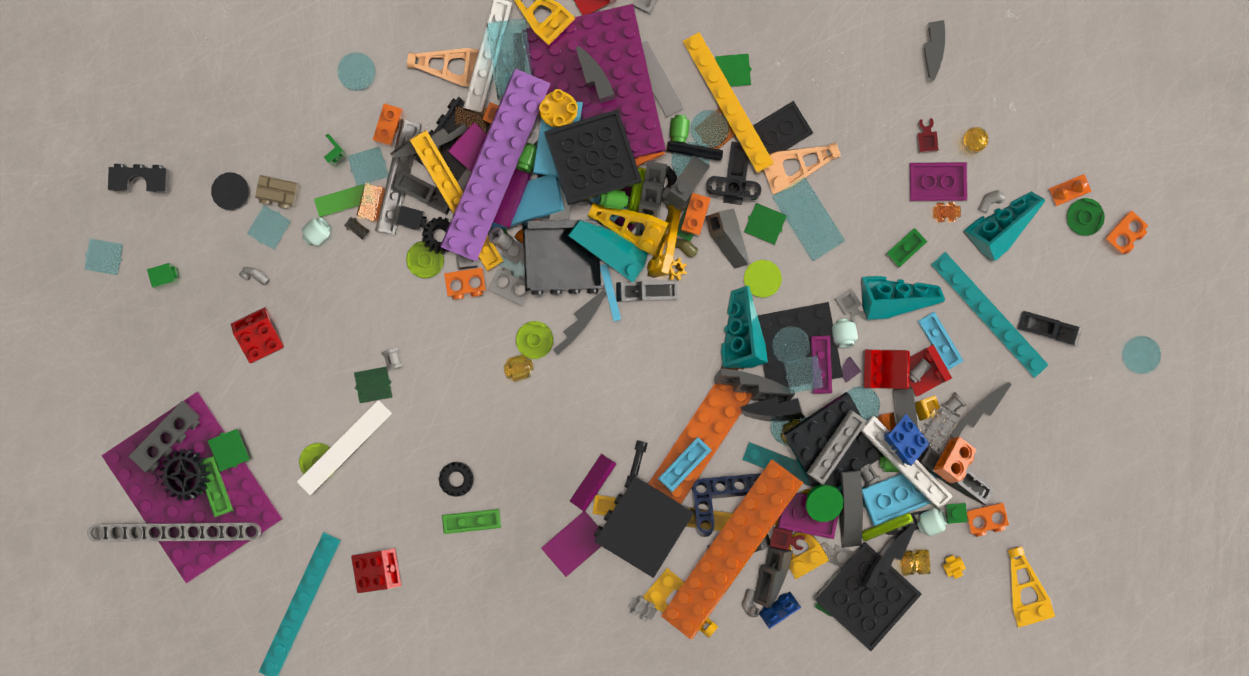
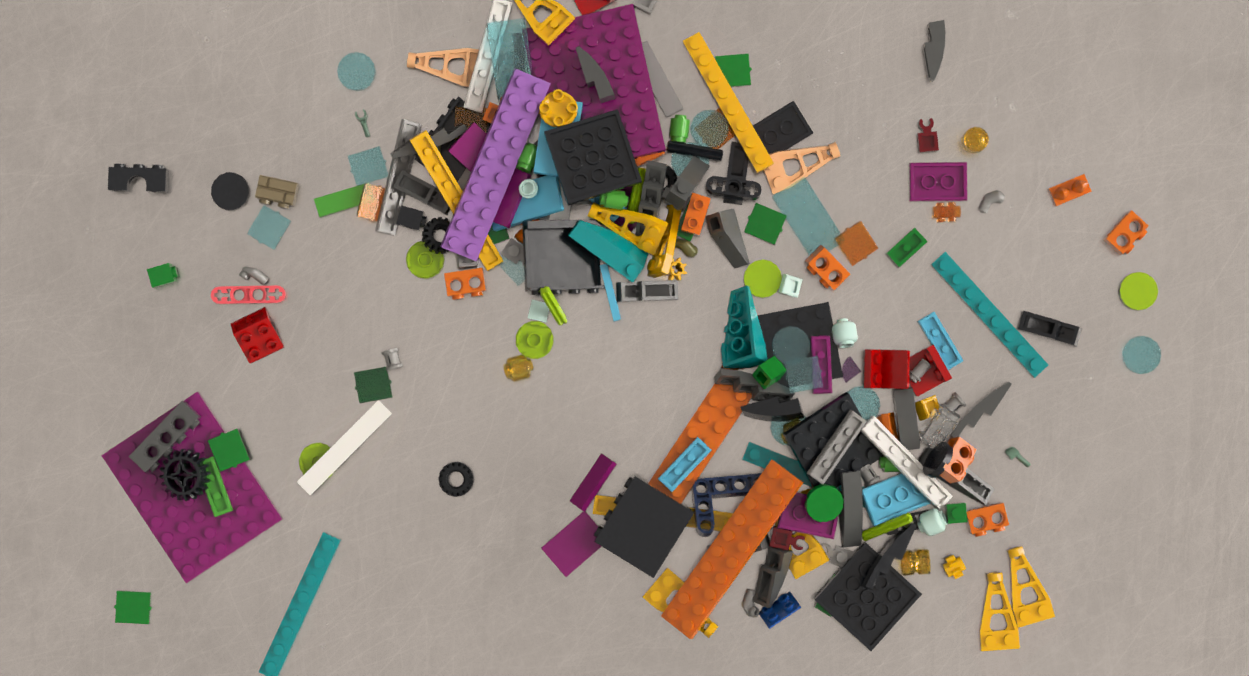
clear light blue piece [84,239,123,275] -> none
light grey beam [87,522,261,542] -> none
light aqua head [302,218,330,246] -> none
green panel [324,134,346,166] -> none
clear smoke pin [344,217,369,240] -> none
red bracket [351,548,401,593] -> none
orange brick [372,103,404,147] -> none
bright green tile [442,509,501,534] -> none
light grey brick [488,267,530,306] -> none
light grey bush [489,227,513,251] -> none
dark grey slope [553,290,606,356] -> none
black bar [626,440,648,481] -> none
light grey piece [628,596,657,622] -> none
light grey plate [835,288,866,324] -> none
teal wedge [861,276,945,320] -> none
blue hinge [883,414,930,466] -> none
teal wedge [964,191,1045,261] -> none
green tile [1066,198,1105,236] -> none
none -> green piece [114,591,152,624]
none -> coral beam [211,285,286,304]
none -> sand green hand [355,109,370,137]
none -> light aqua plate [519,179,538,199]
none -> light aqua tile [528,300,549,323]
none -> lime axle [540,286,567,325]
none -> green brick [752,356,787,390]
none -> light aqua tile [778,274,803,298]
none -> orange brick [805,245,850,290]
none -> clear orange piece [834,221,878,266]
none -> black tile [923,442,953,478]
none -> yellow plate [979,572,1020,651]
none -> sand green hand [1005,447,1031,467]
none -> lime tile [1119,272,1158,310]

